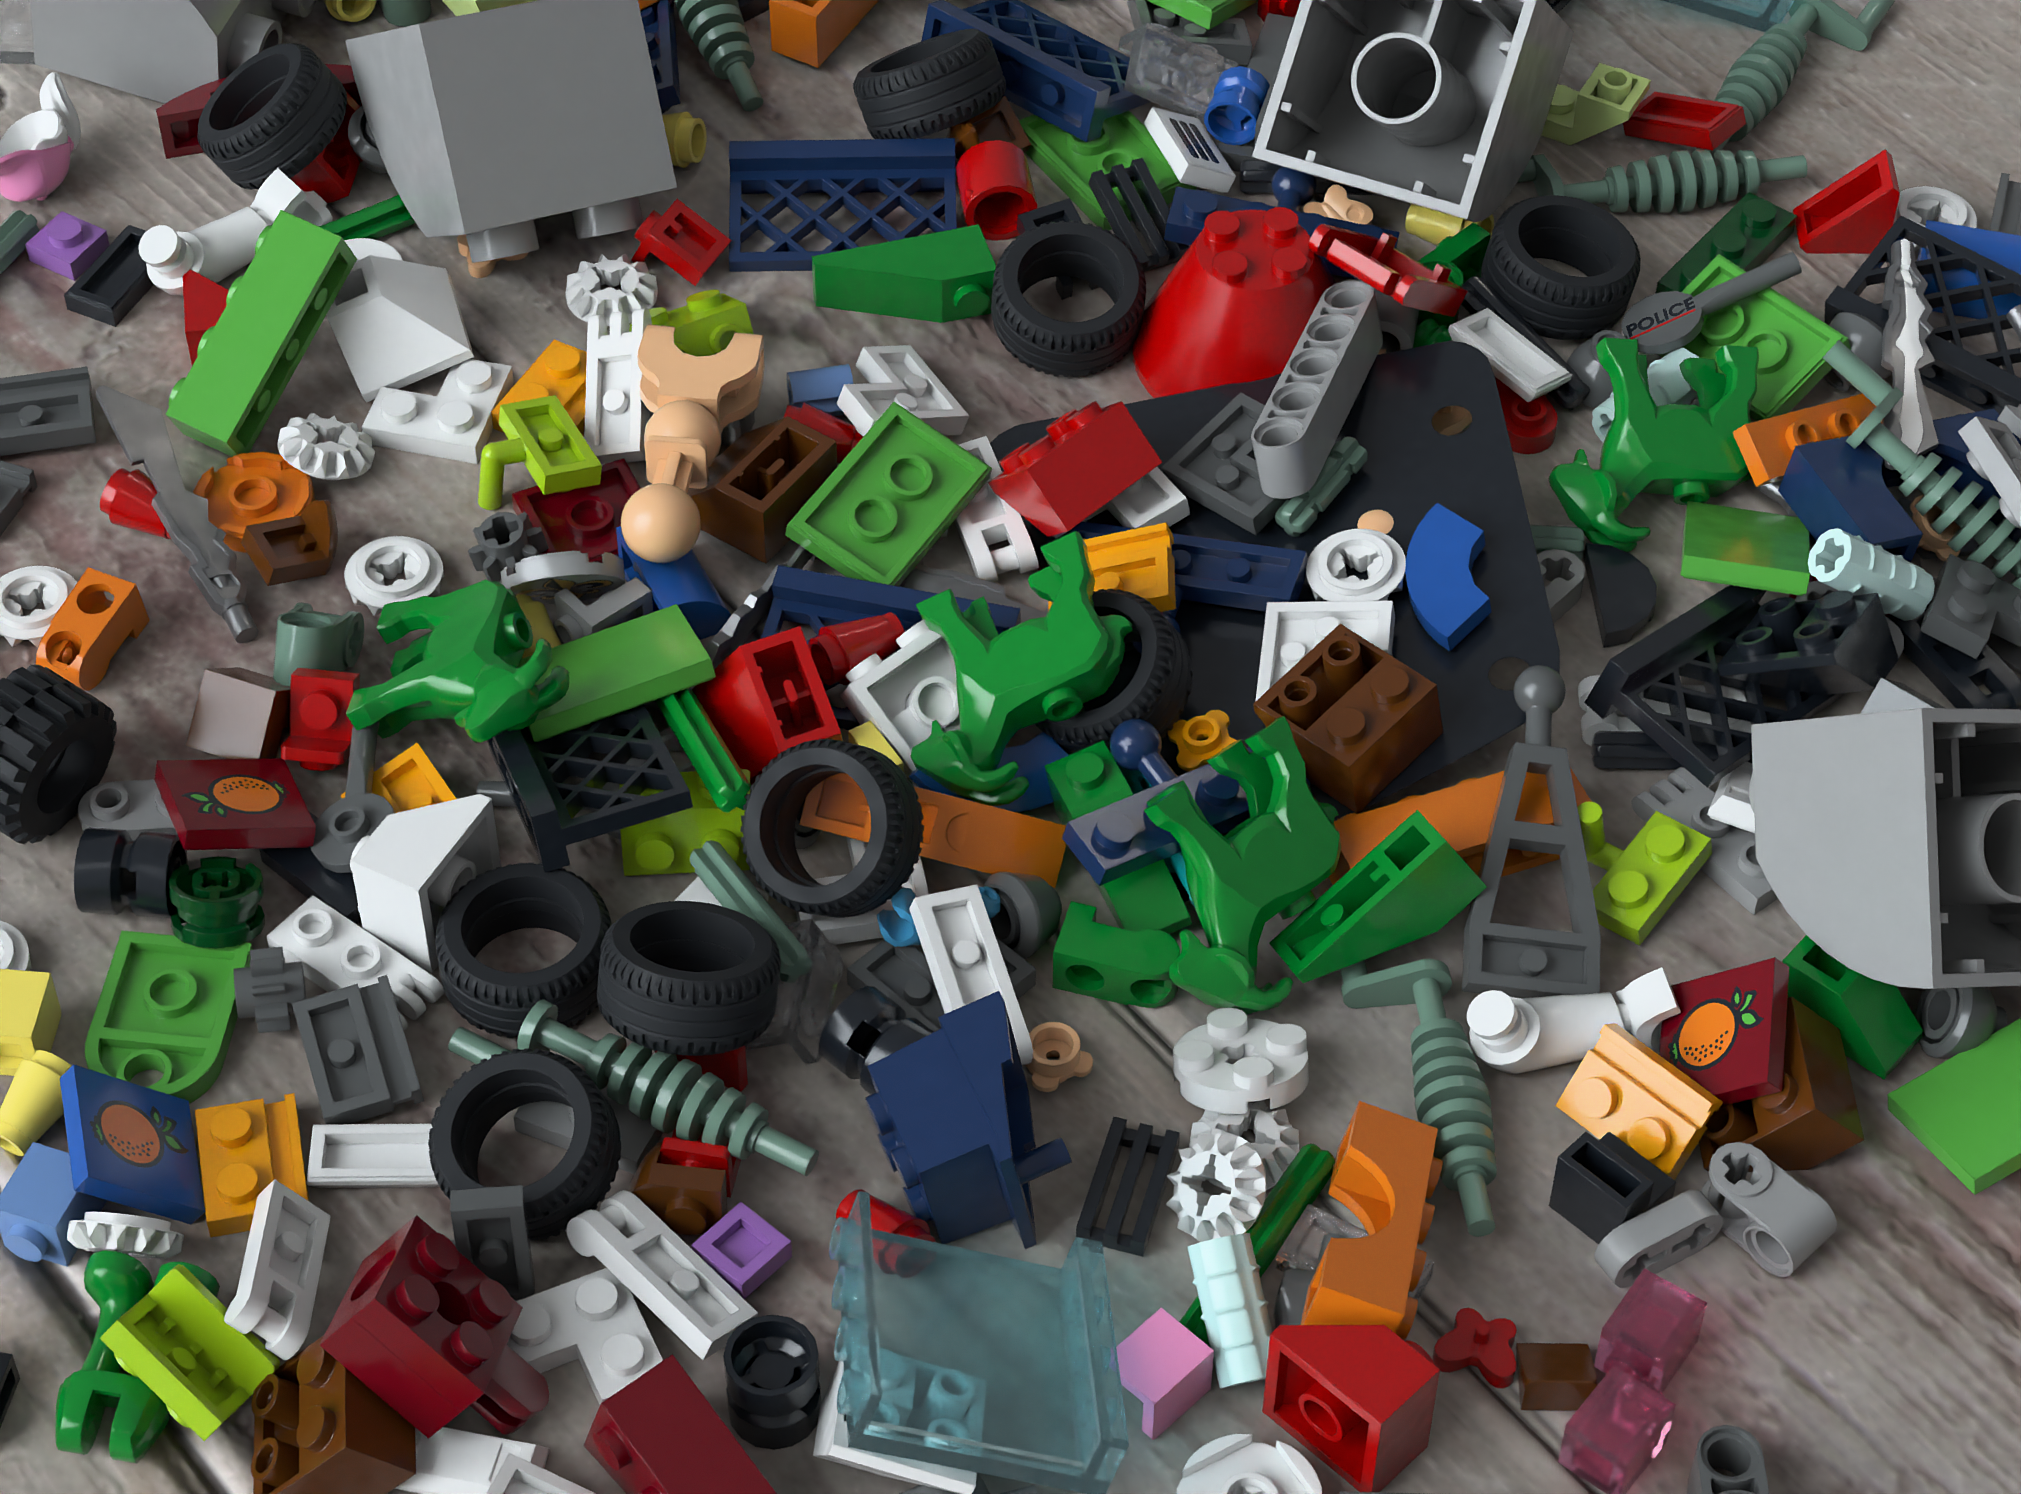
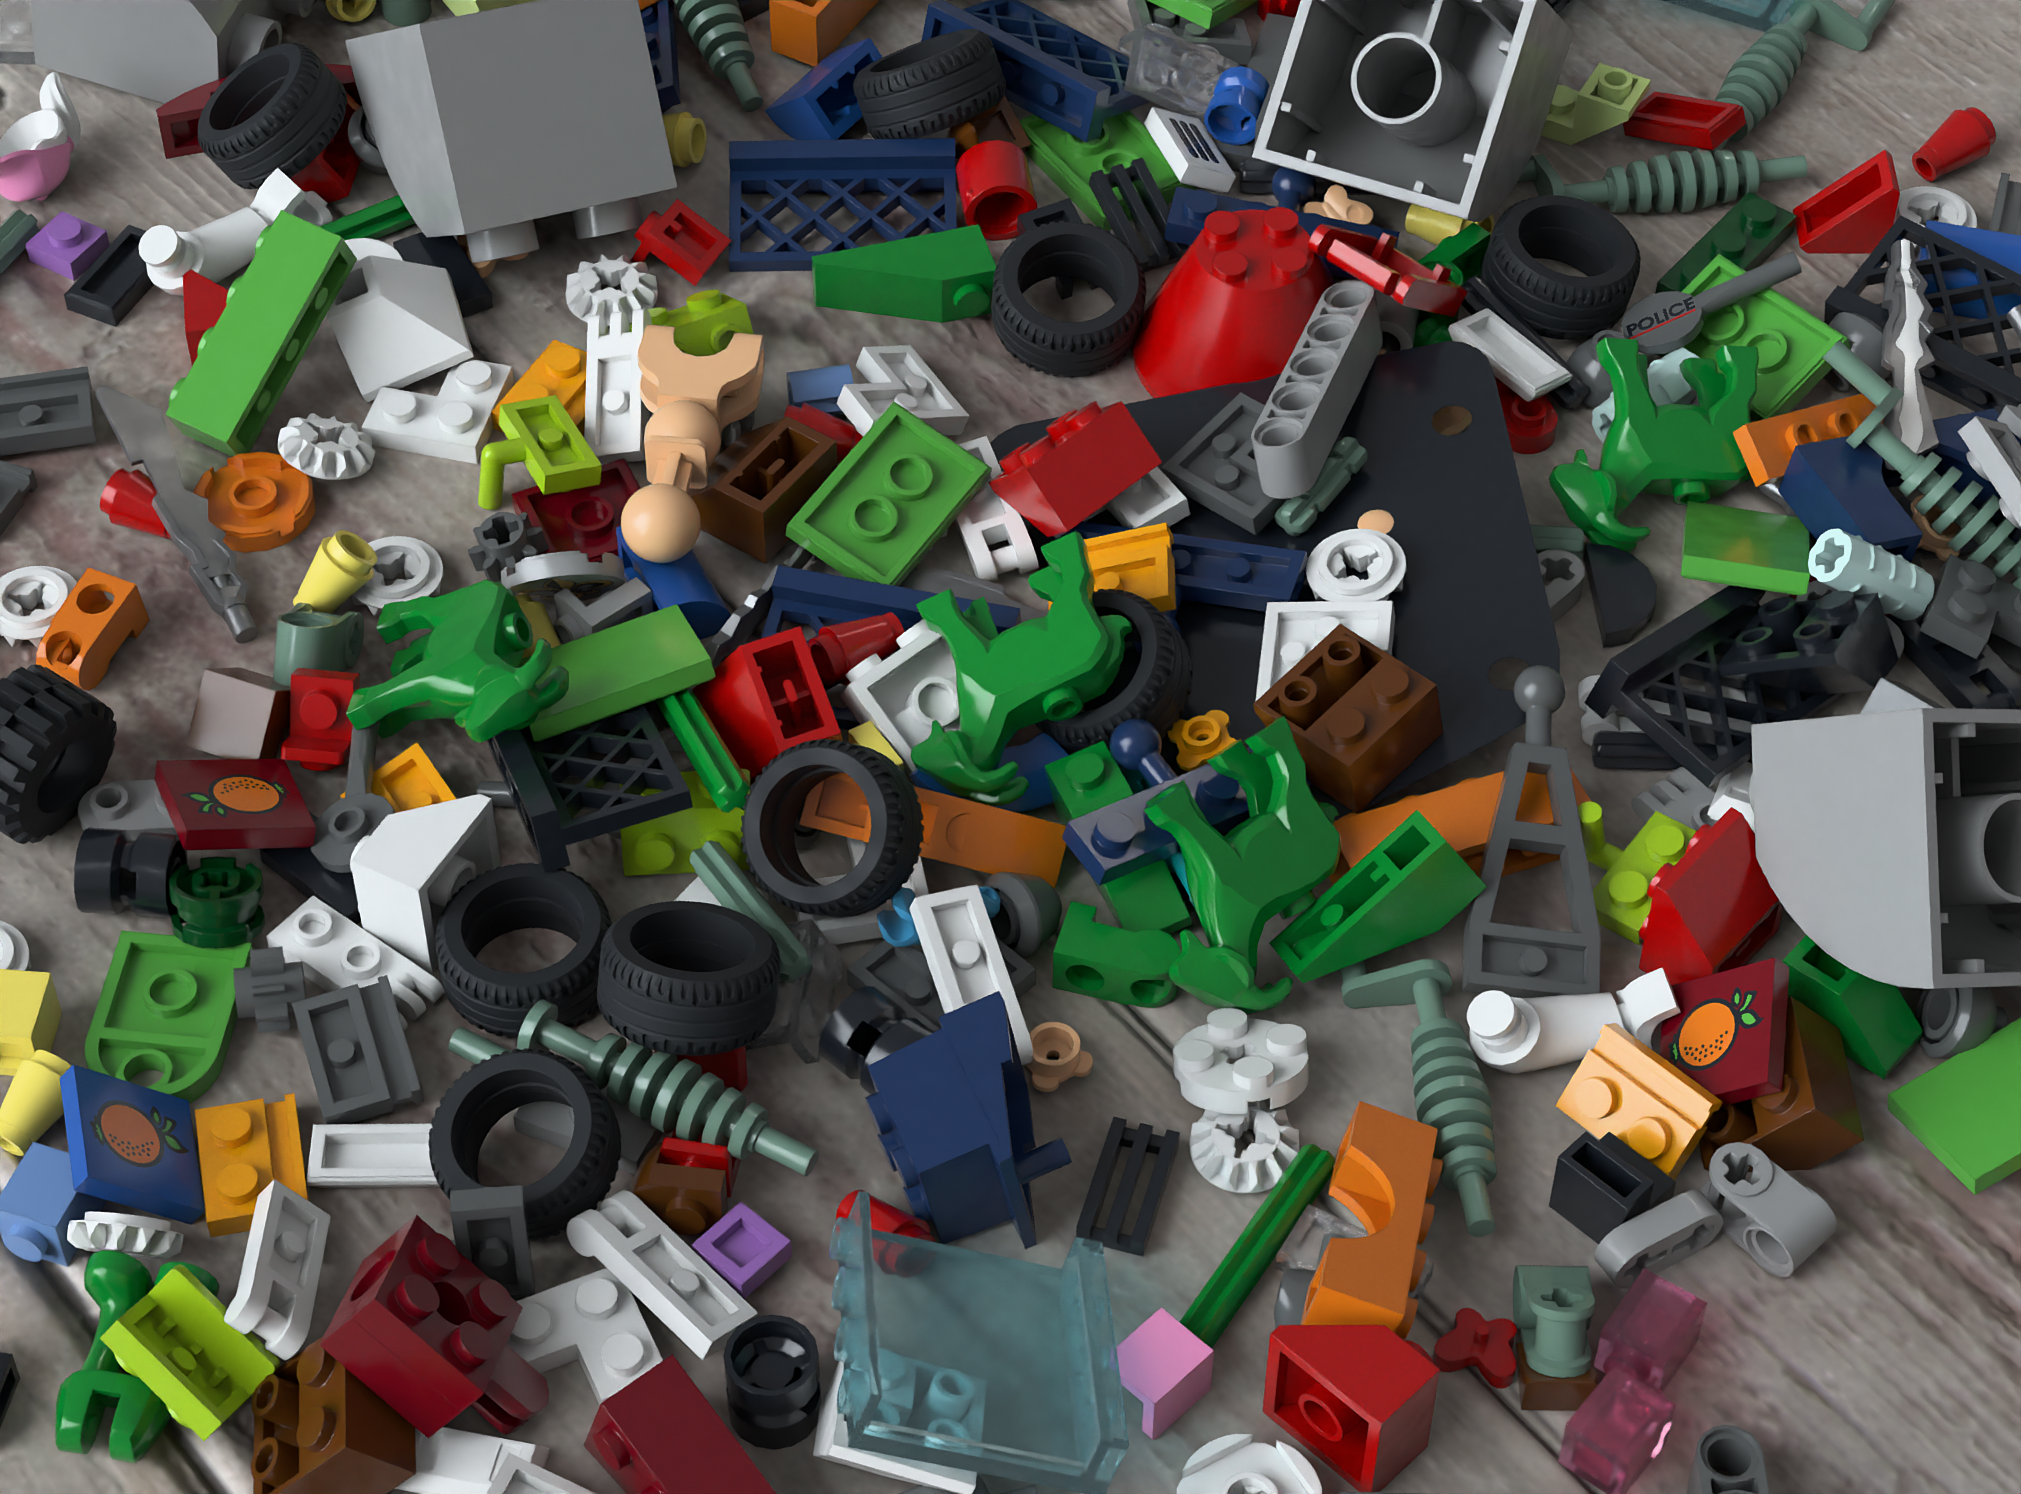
reddish brown plate [241,500,338,586] -> none
white gear [1166,1132,1266,1242] -> none
light aqua axle [1187,1233,1272,1389] -> none
blue tile [1405,503,1491,652] -> none
none -> light yellow cone [293,530,377,614]
none -> black tile [393,232,493,318]
none -> blue brick [765,38,882,140]
none -> sand green piece [1513,1265,1595,1378]
none -> red slope [1638,807,1784,985]
none -> red cone [1912,107,1996,182]

